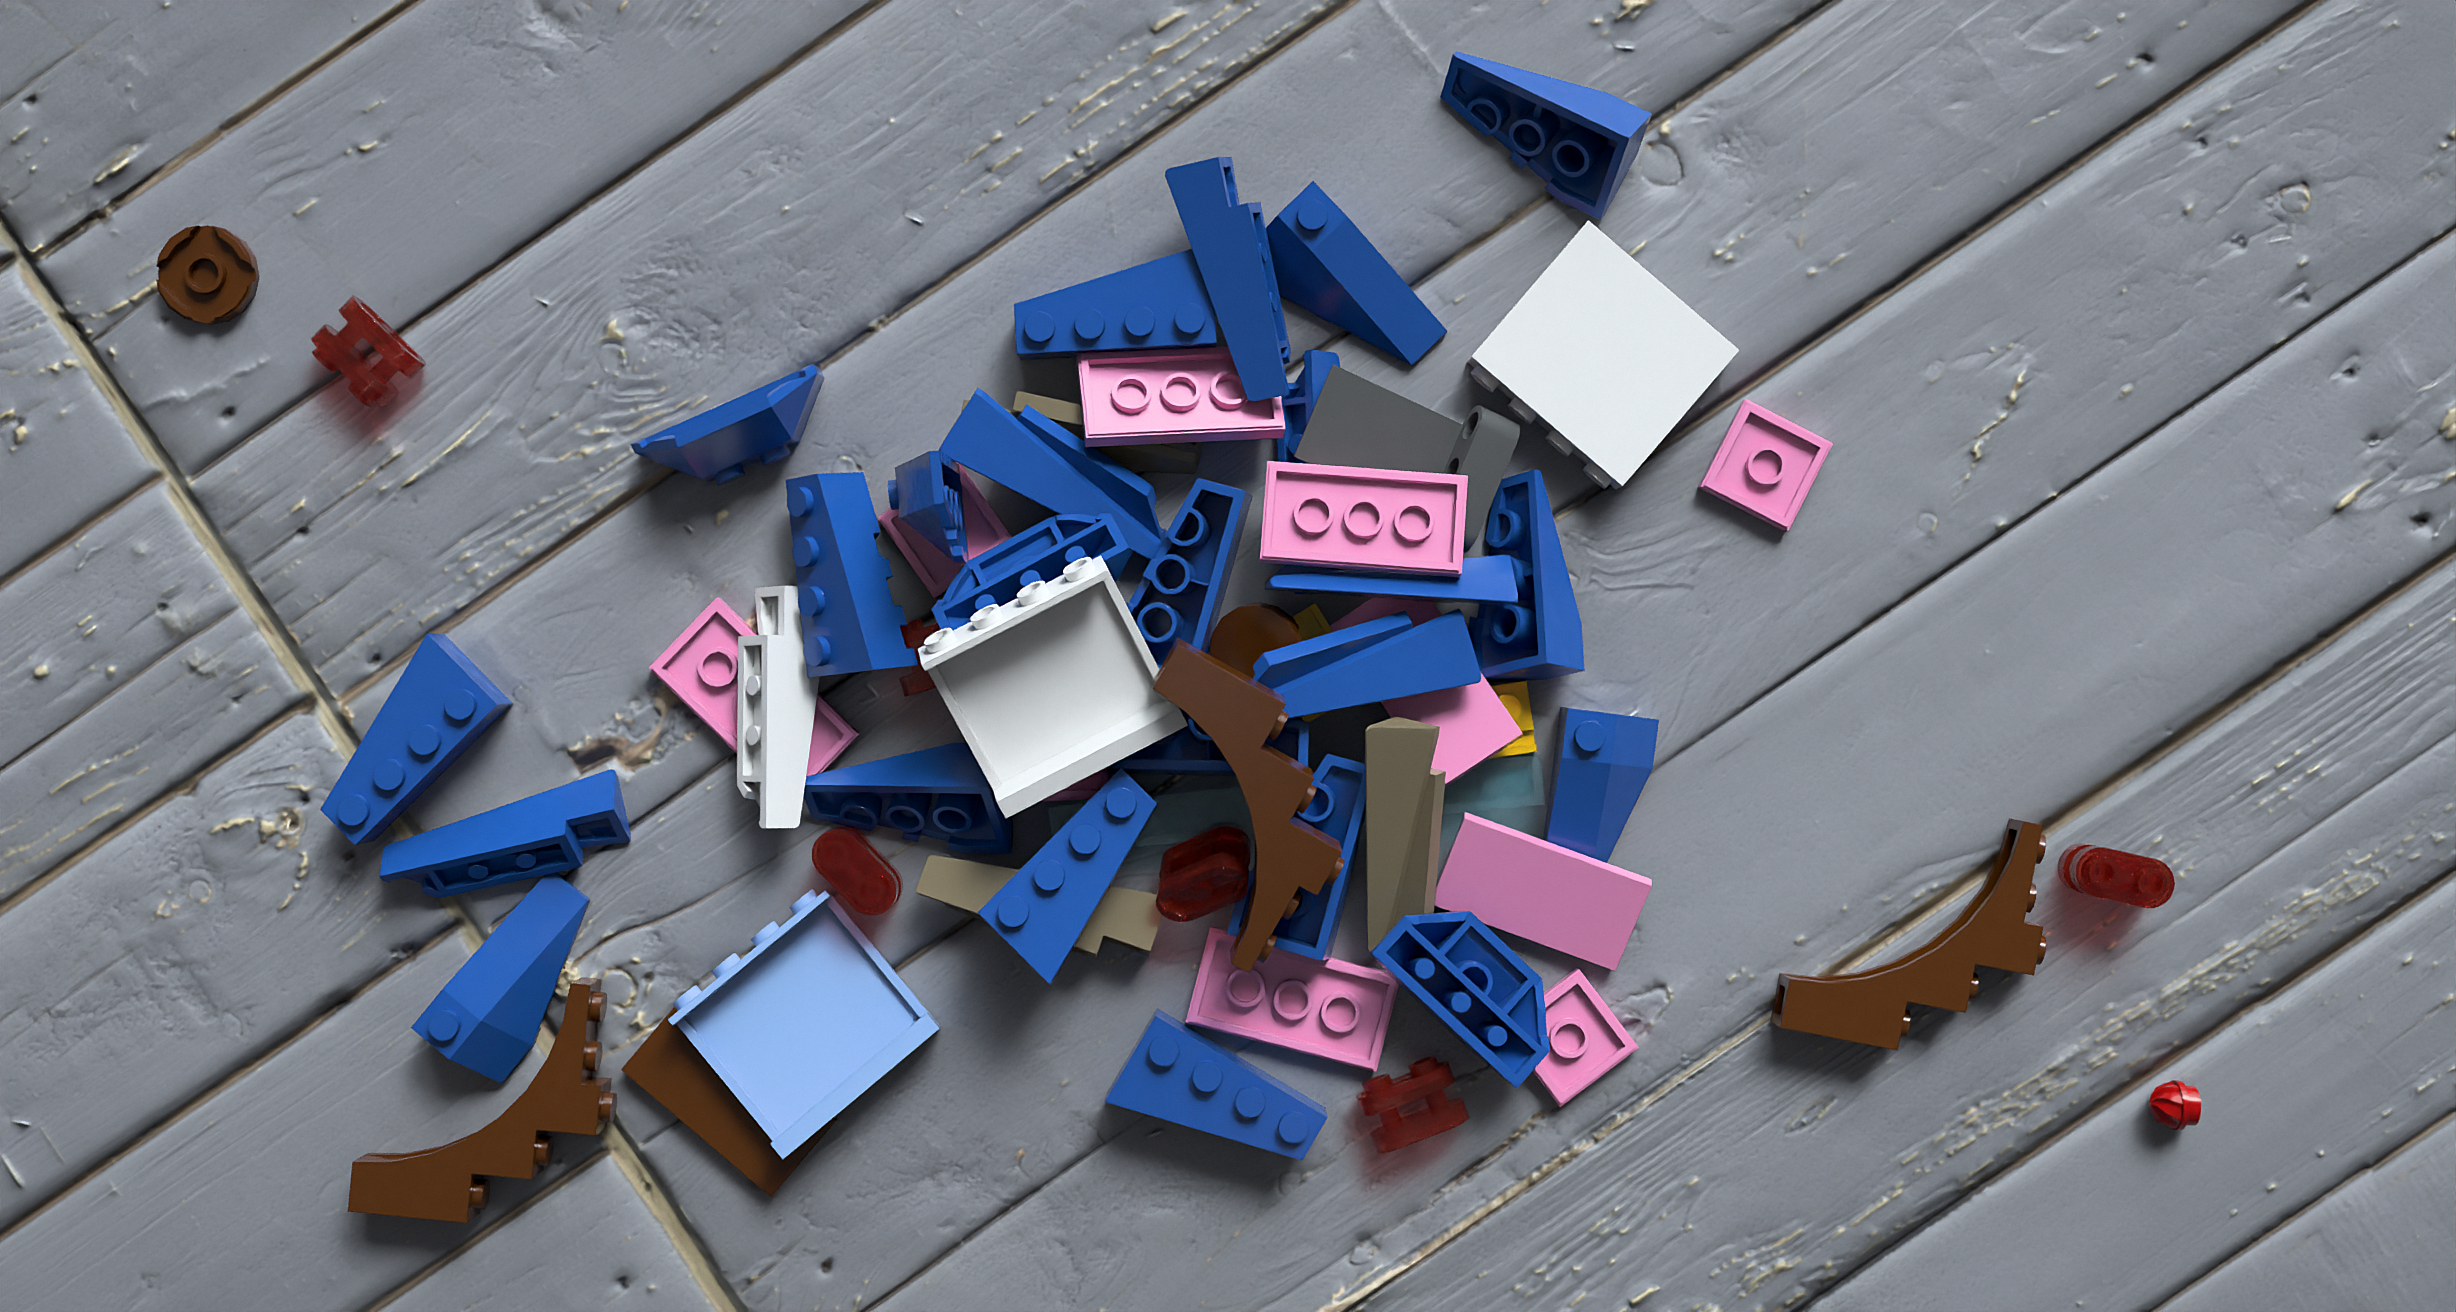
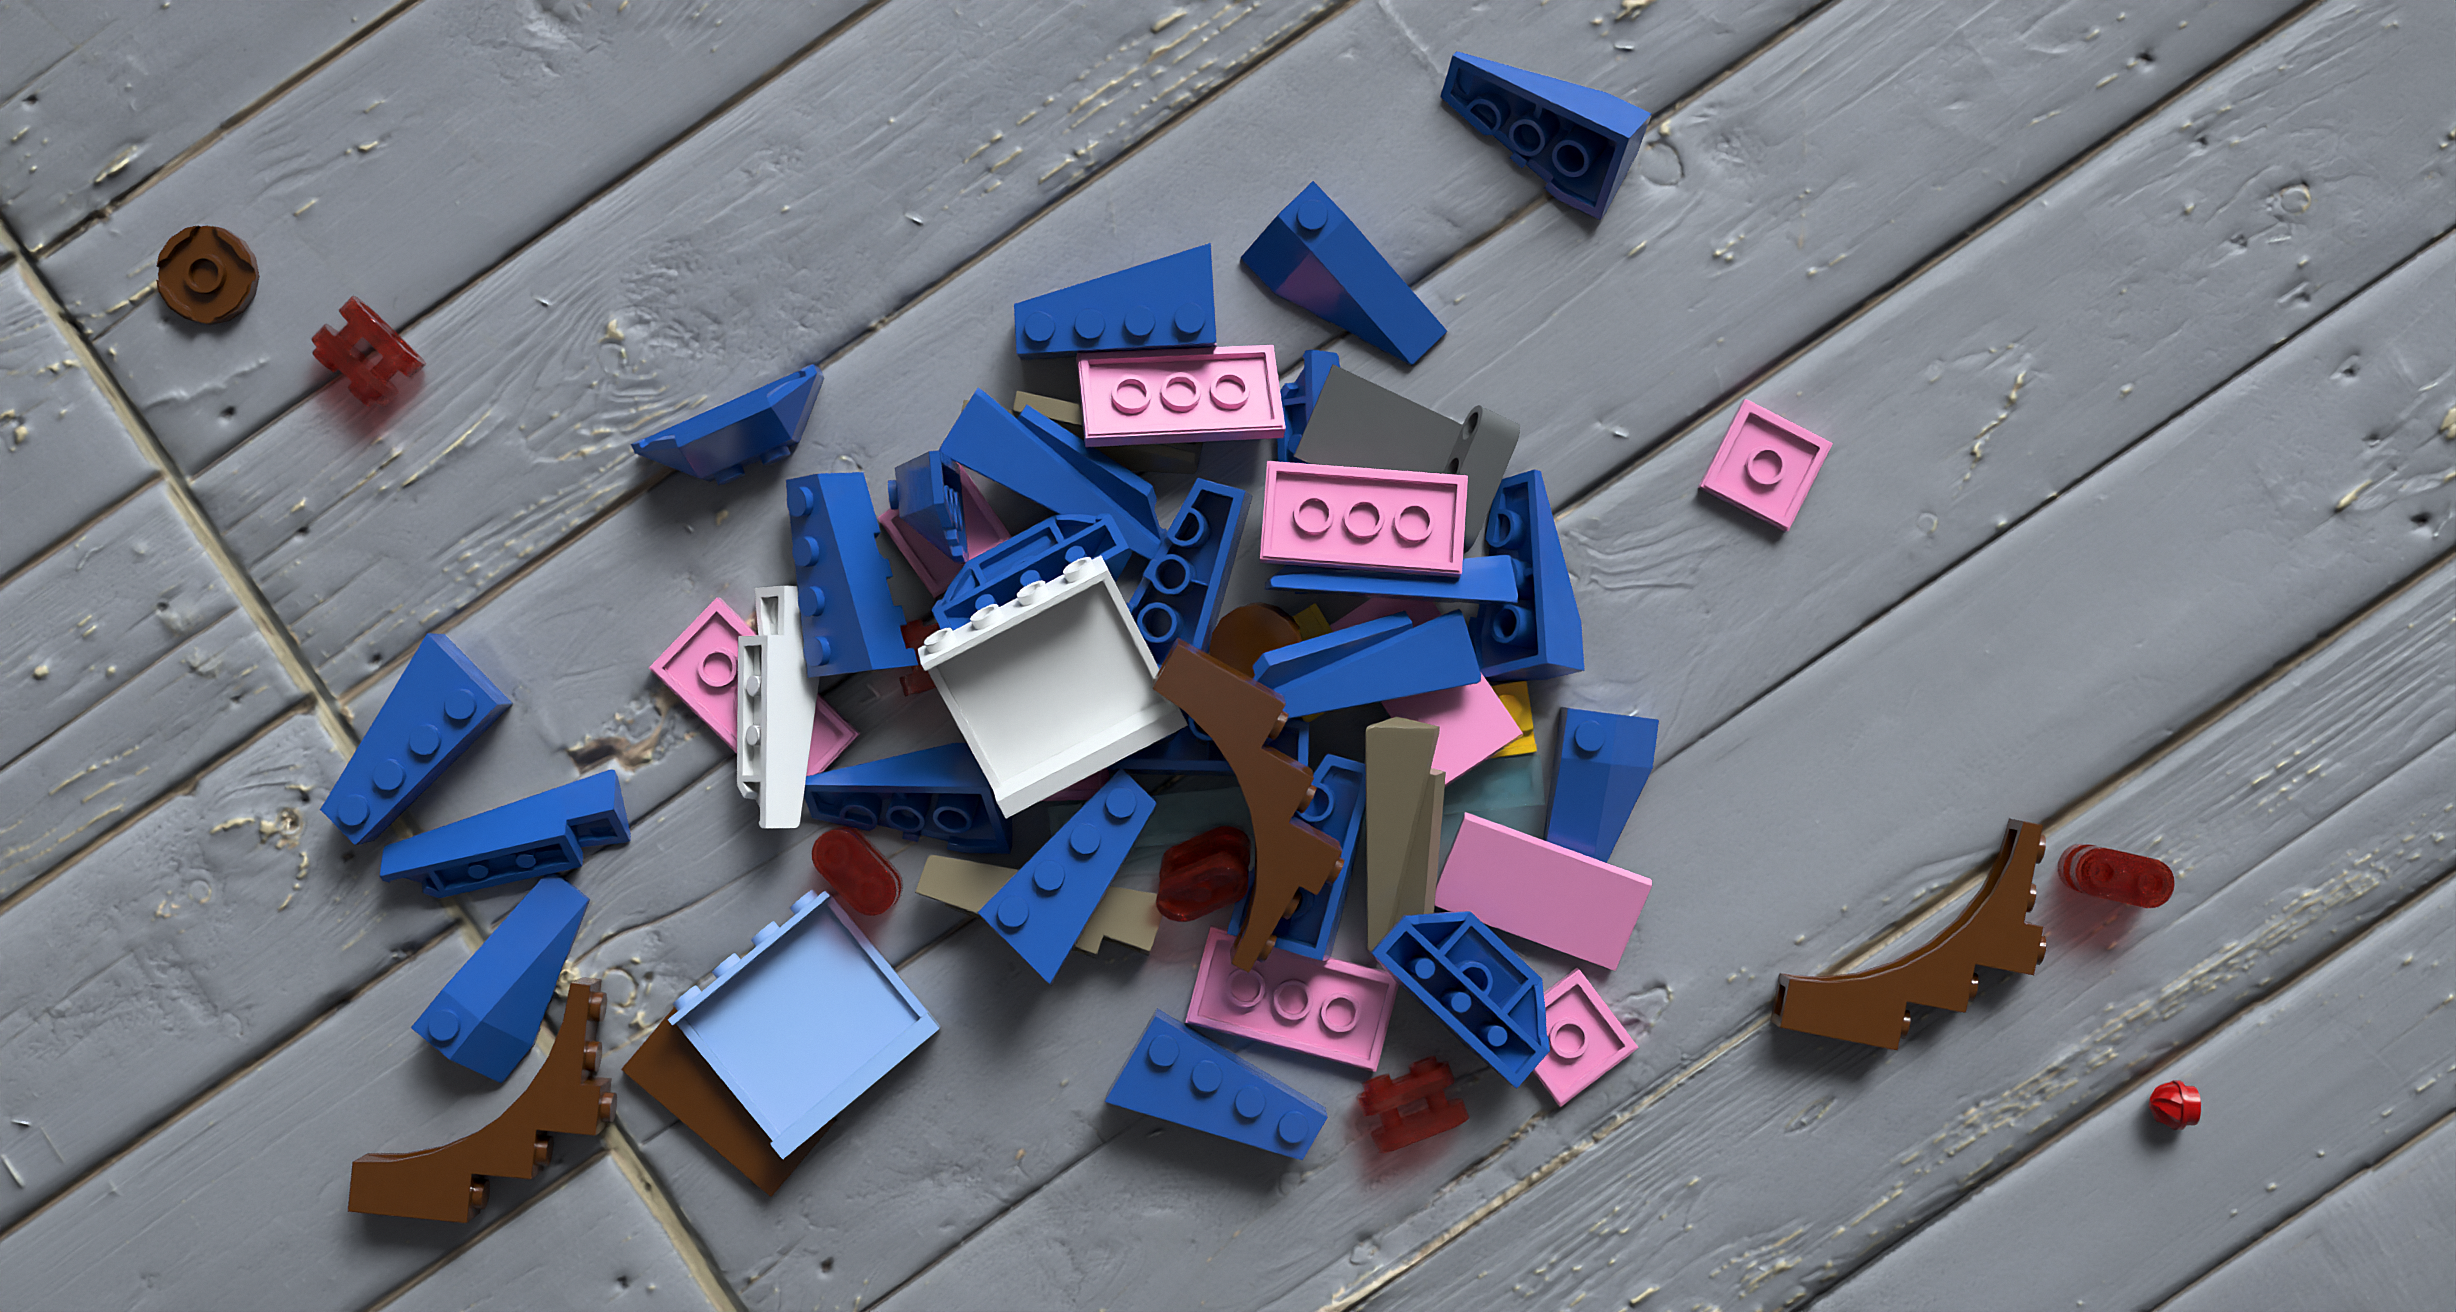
blue wedge [1165,157,1291,401] -> none
white panel [1467,220,1739,489] -> none

